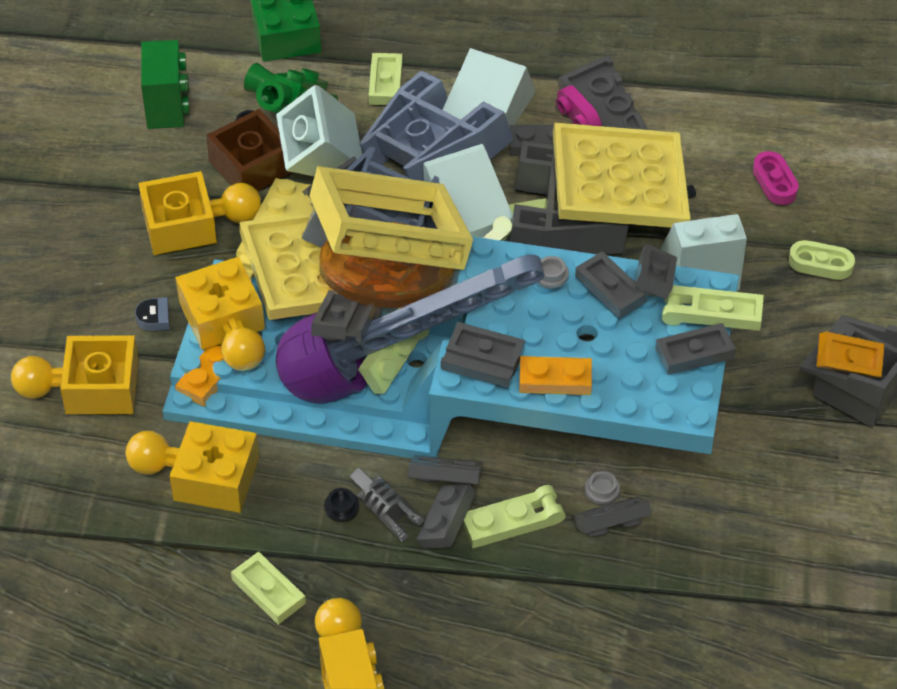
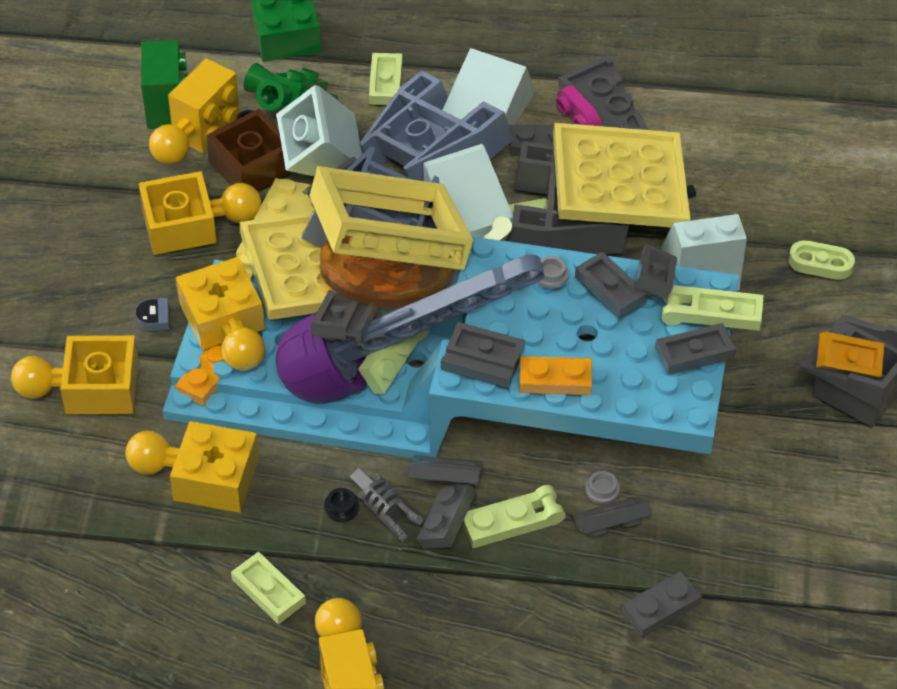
dark pink plate [753,151,799,205] -> none
none -> yellow brick [149,58,240,165]
none -> dark grey plate [621,571,702,638]

